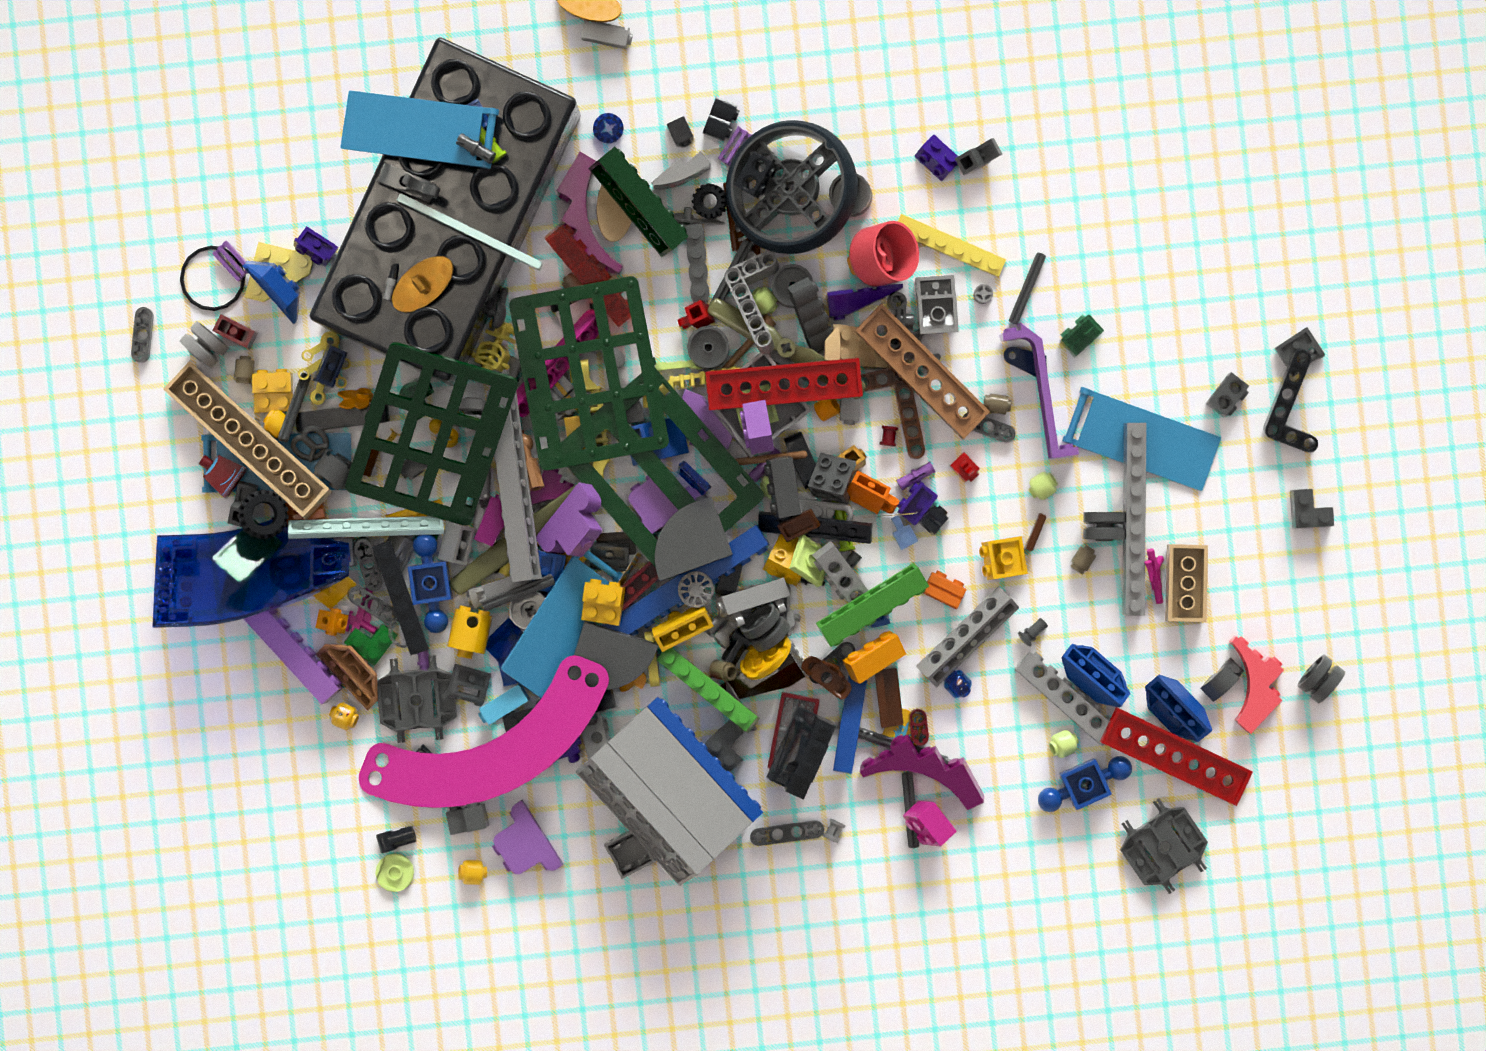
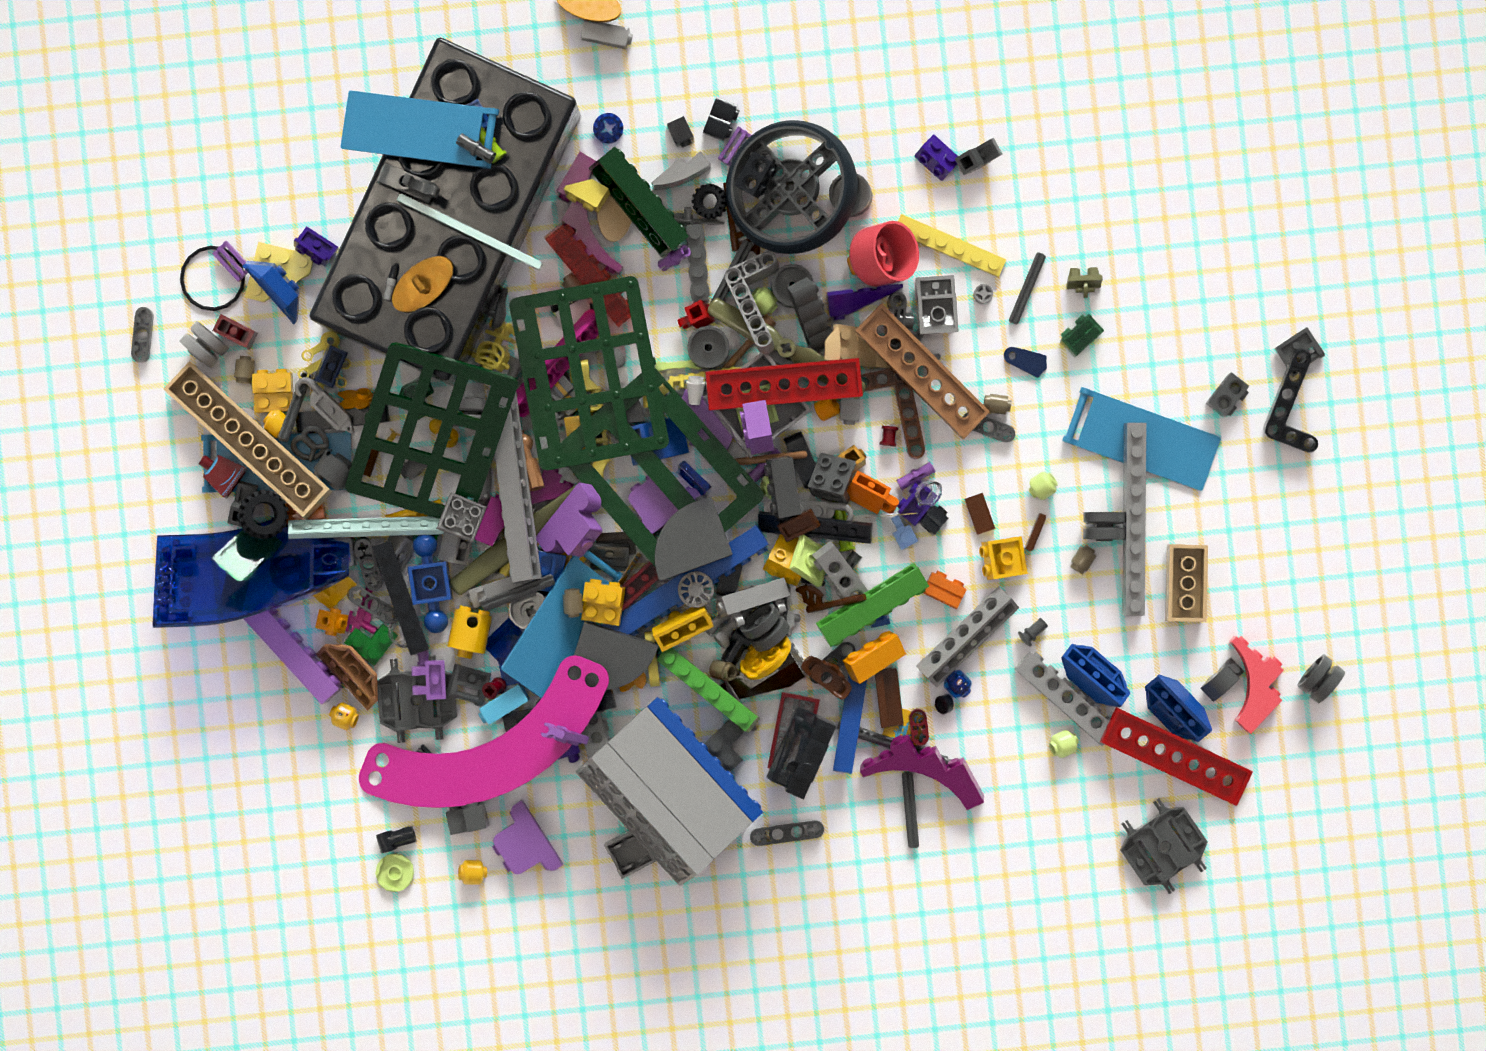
light grey bush [822,818,846,843] -> none
dark pink brick [903,801,957,847] -> none
red brick [949,452,980,482] -> none
medium lavender panel [999,322,1079,459] -> none
blue brick [1038,756,1132,812] -> none
dark pink piece [1144,548,1164,604] -> none
dark grey brick [1290,489,1334,529] -> none
none -> light grey plate [295,377,355,433]
none -> medium lavender plate [412,660,446,700]
none -> light grey tile [436,492,486,543]
none -> dark red bush [482,677,507,699]
none -> medium lavender plate [541,723,589,746]
none -> dark tan brick [563,588,583,617]
none -> light yellow slope [564,179,610,213]
none -> medium lavender pin [658,245,691,271]
none -> white cone [686,376,705,405]
none -> reddish brown piece [795,585,866,613]
none -> clear piece [915,480,942,506]
none -> black tile [935,694,954,715]
none -> reddish brown tile [964,492,995,535]
none -> olive hips [1066,267,1103,298]

